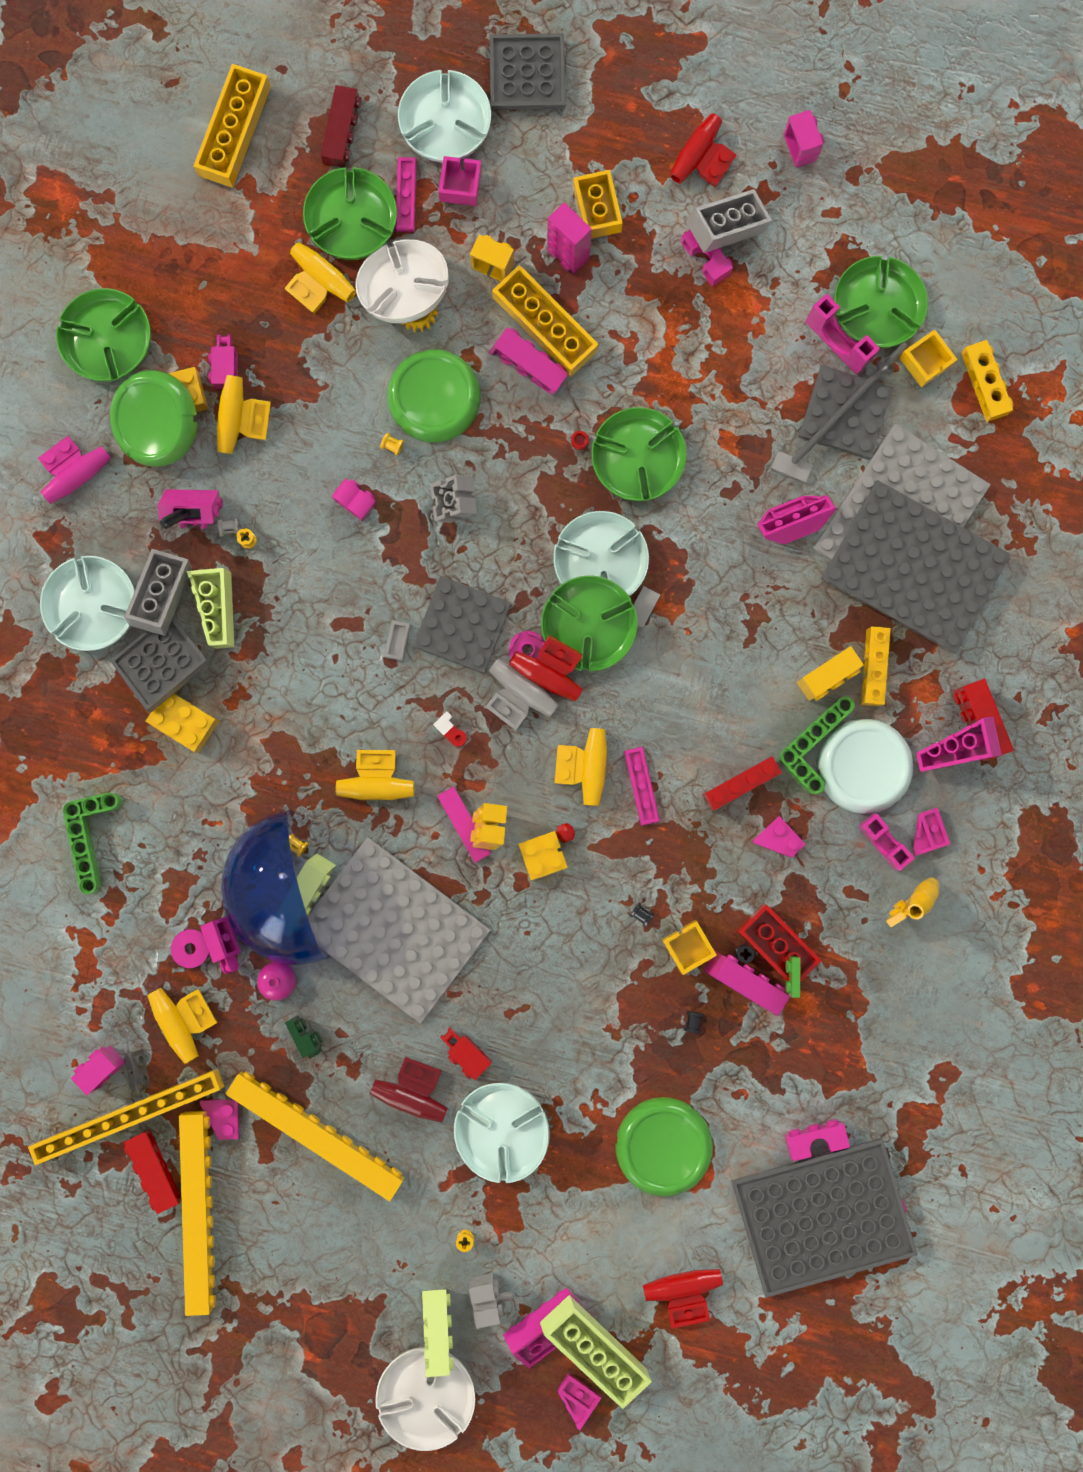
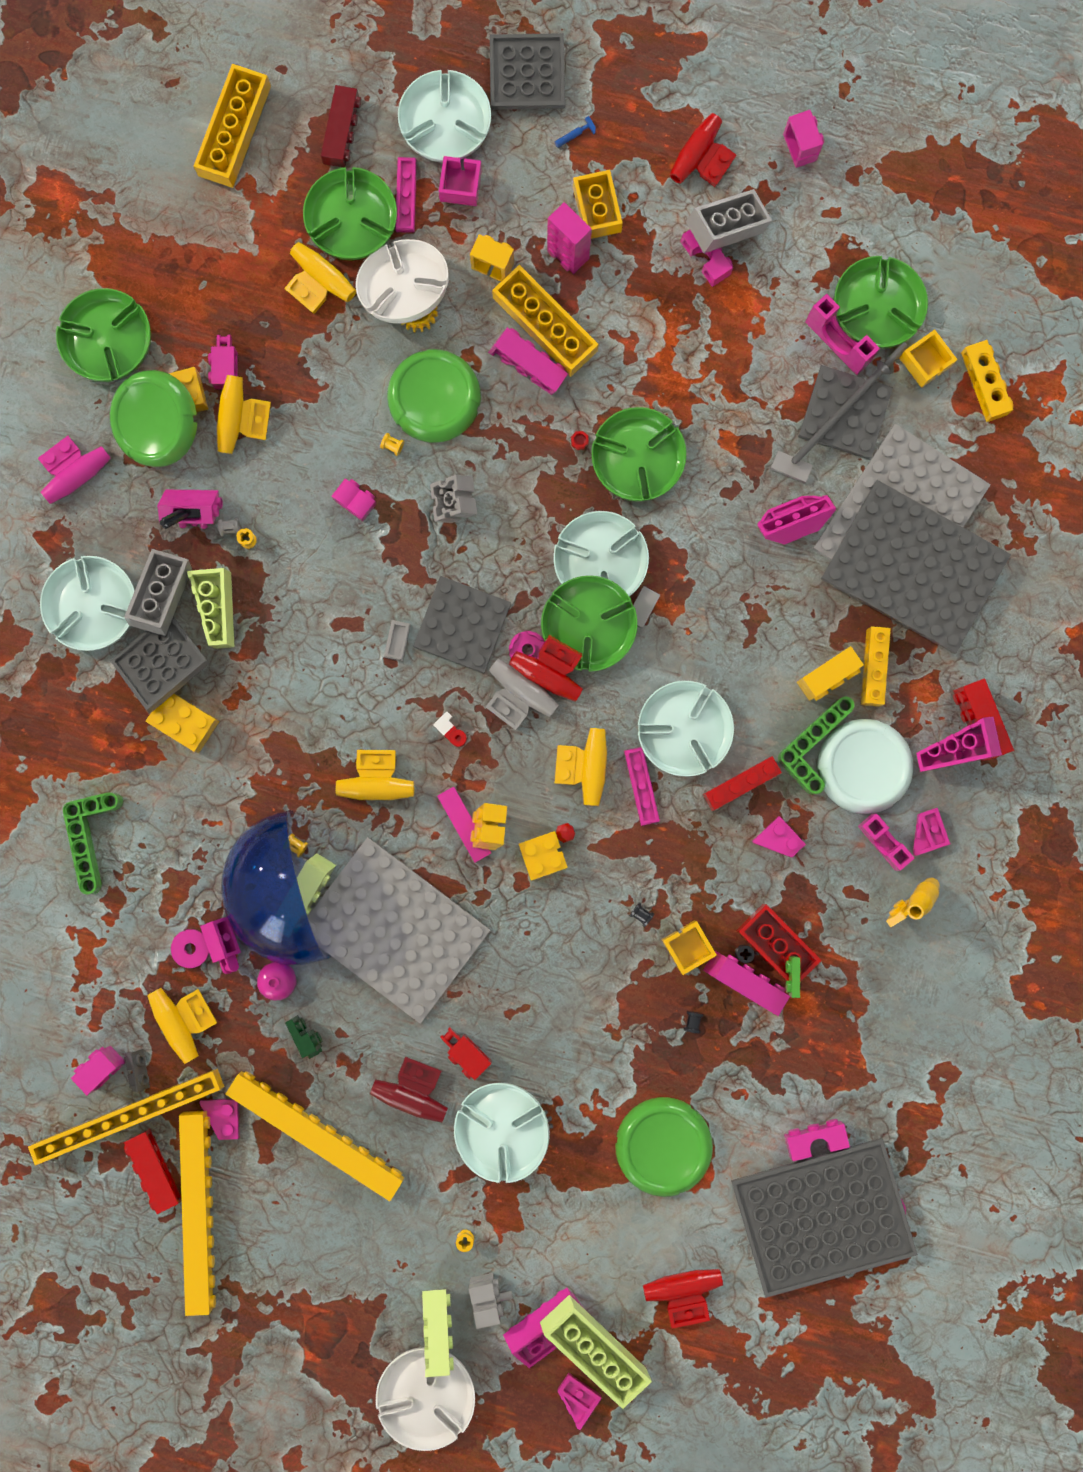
none -> blue piece [554,116,596,148]
none -> light aqua piece [638,681,734,777]

